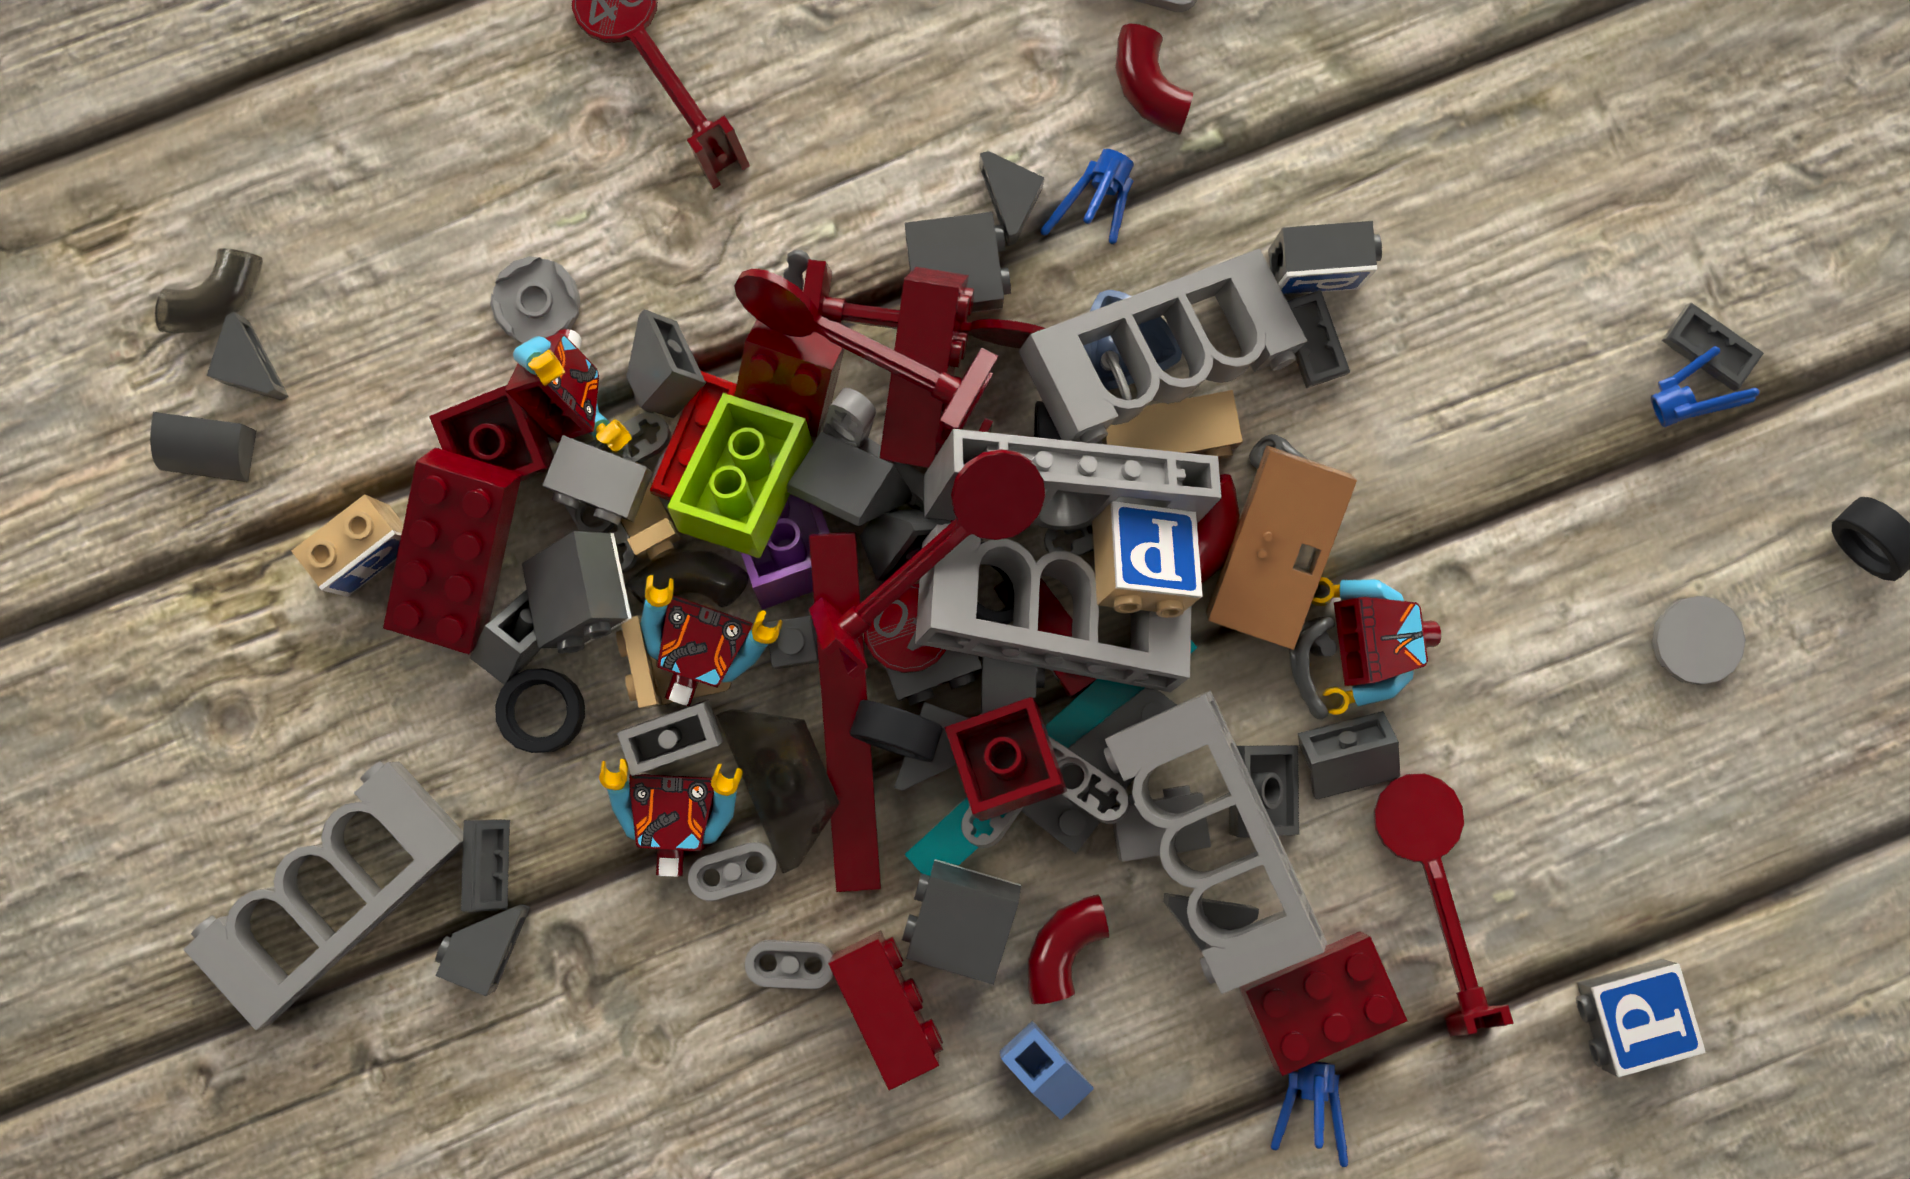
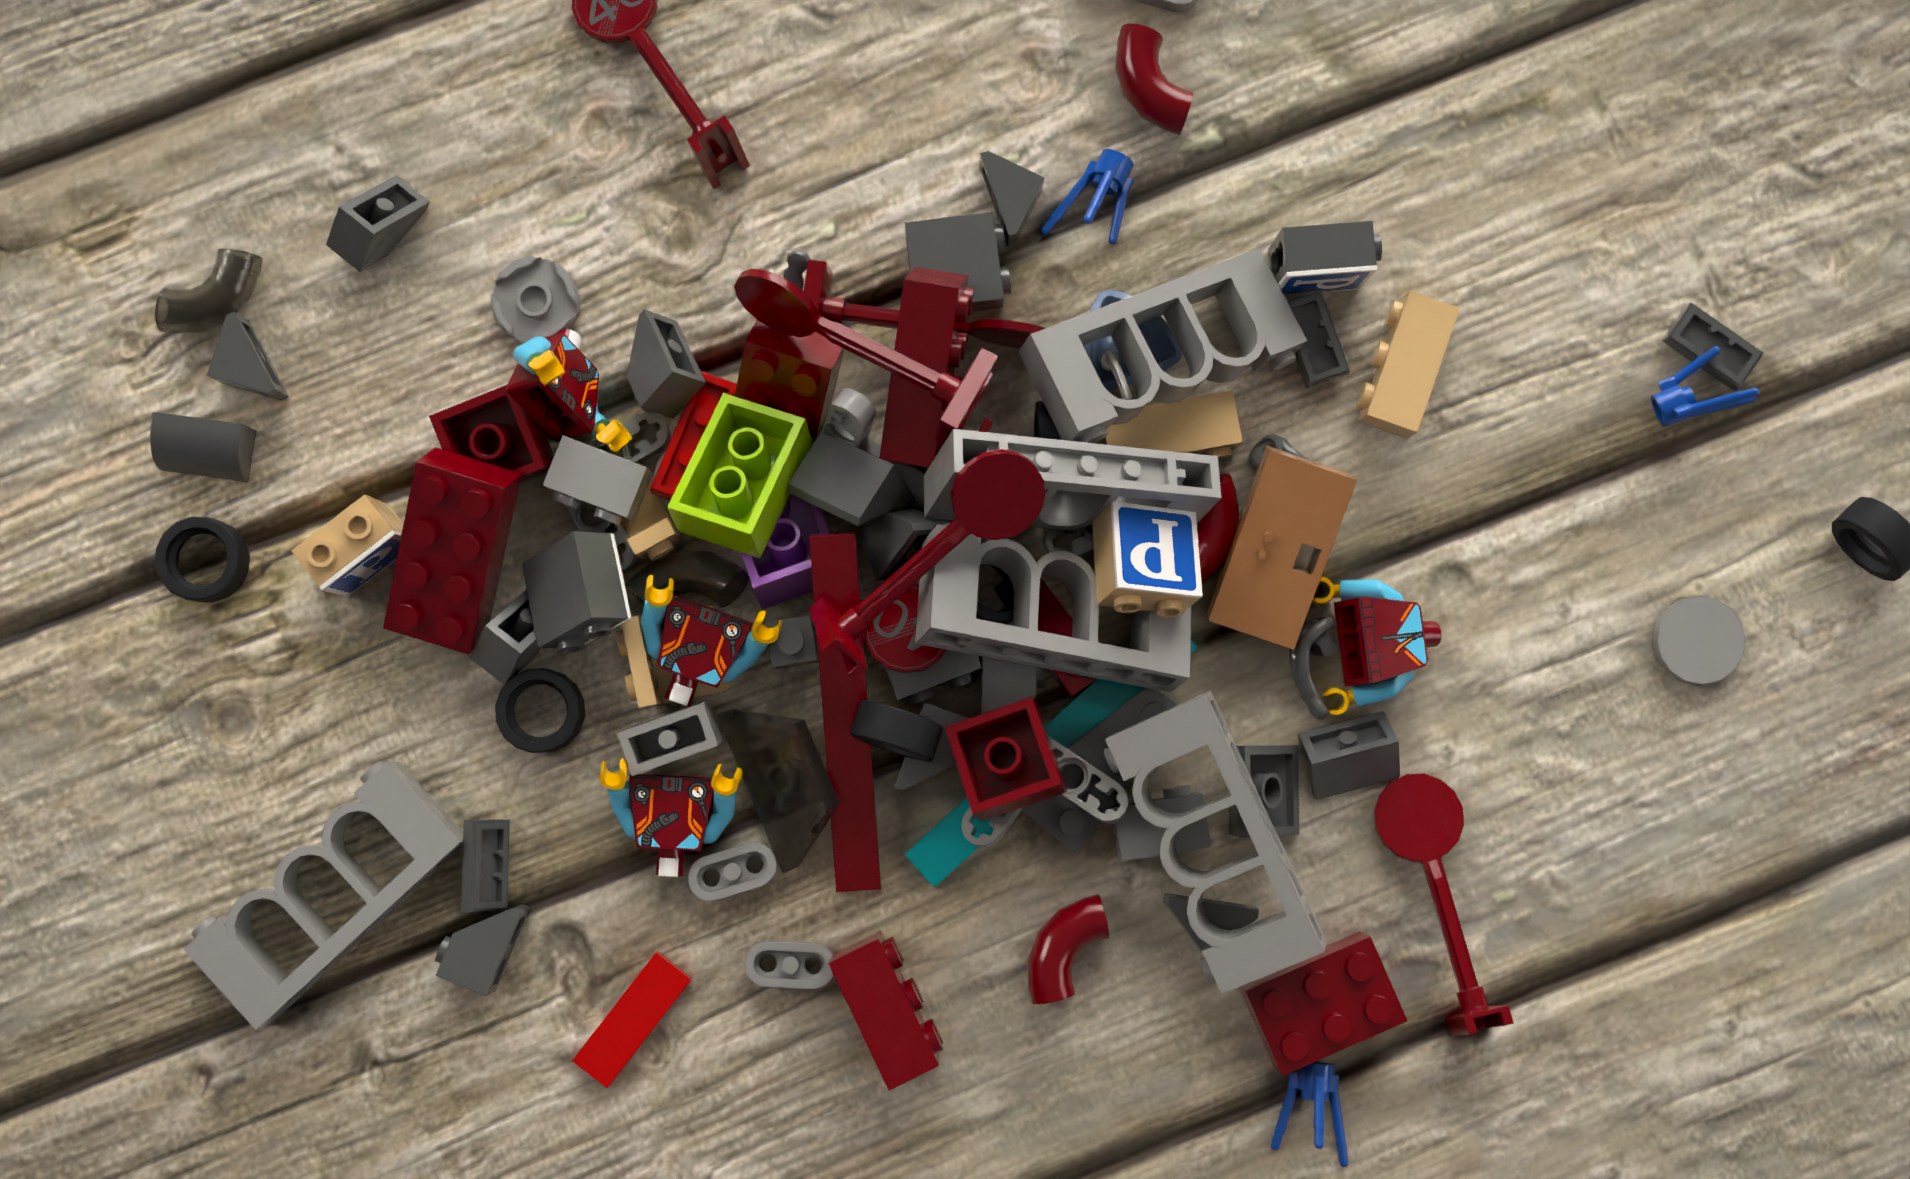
dark grey piece [902,859,1021,985] -> none
medium blue slope [1000,1020,1094,1119] -> none
piece [1576,959,1706,1077] -> none
none -> black tyre [155,516,250,602]
none -> dark grey slope [326,175,430,272]
none -> red tile [572,951,693,1088]
none -> tan brick [1356,291,1460,439]

